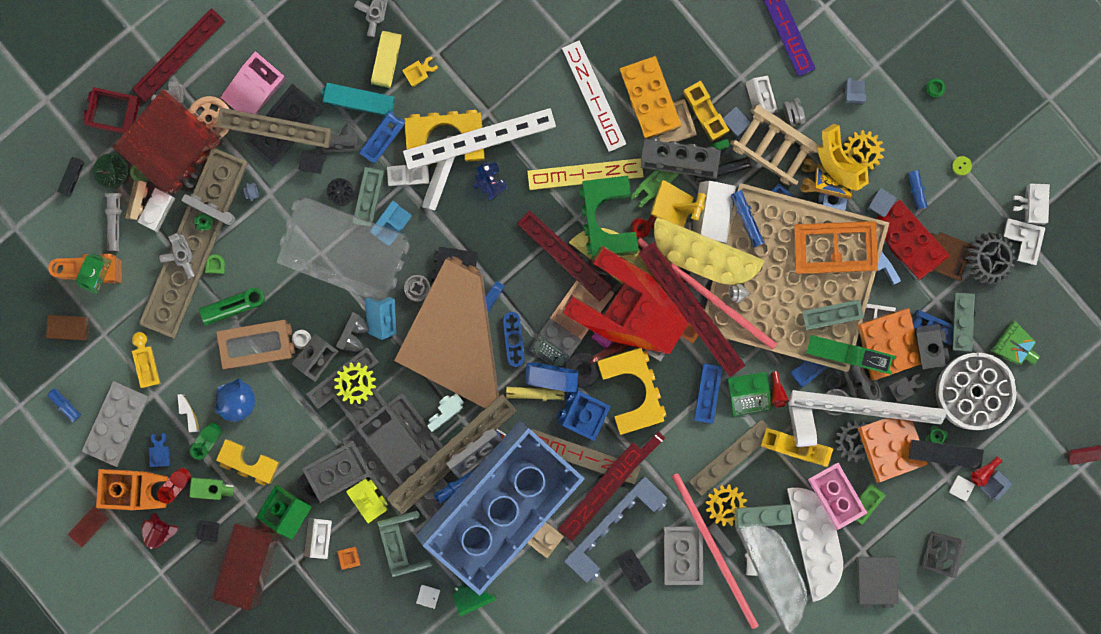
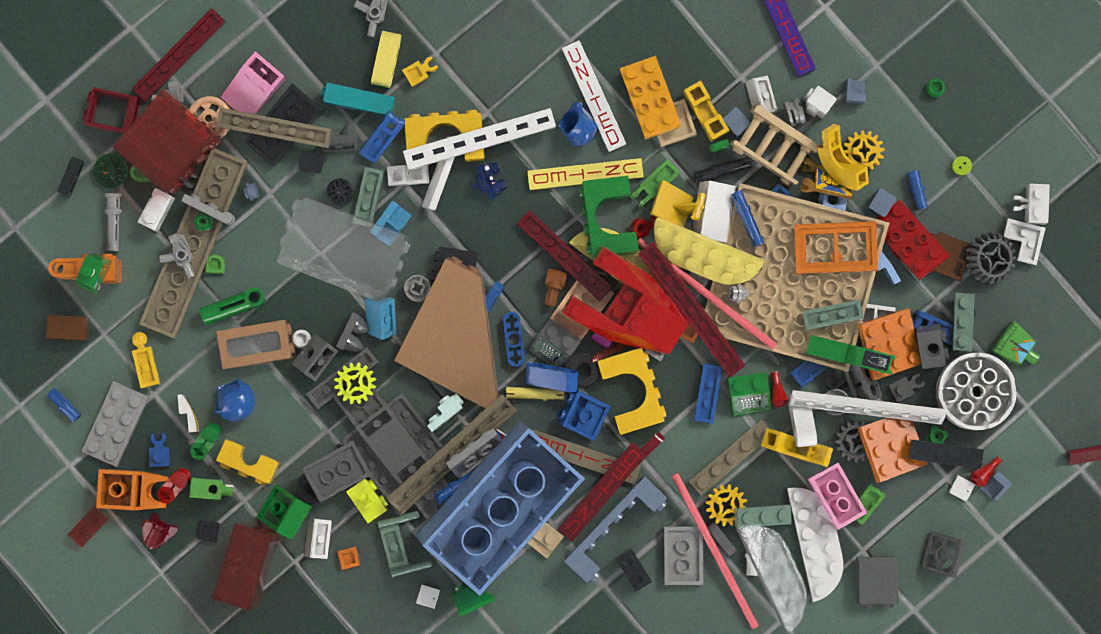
tan plate [125,181,148,220] -> none
dark grey brick [641,138,721,179] -> none
none -> dark orange axle [545,268,567,307]
none -> blue helmet [559,102,597,147]
none -> white brick [803,86,837,120]

